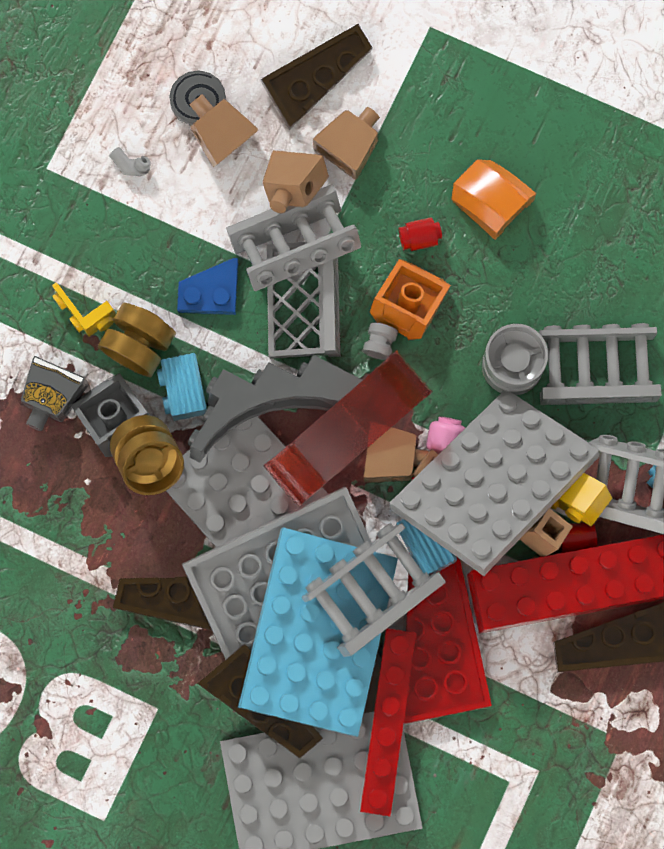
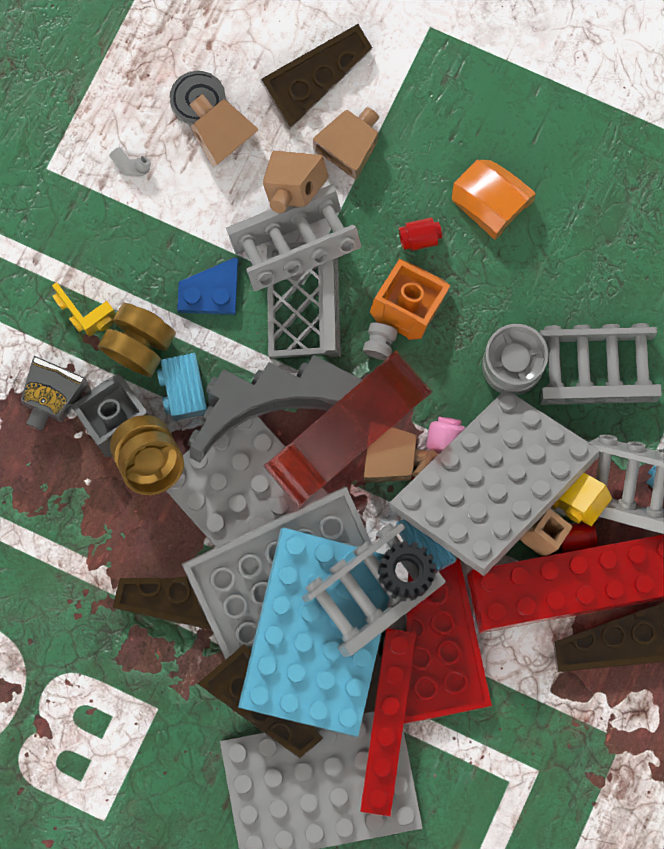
none -> black tyre [377,541,436,601]

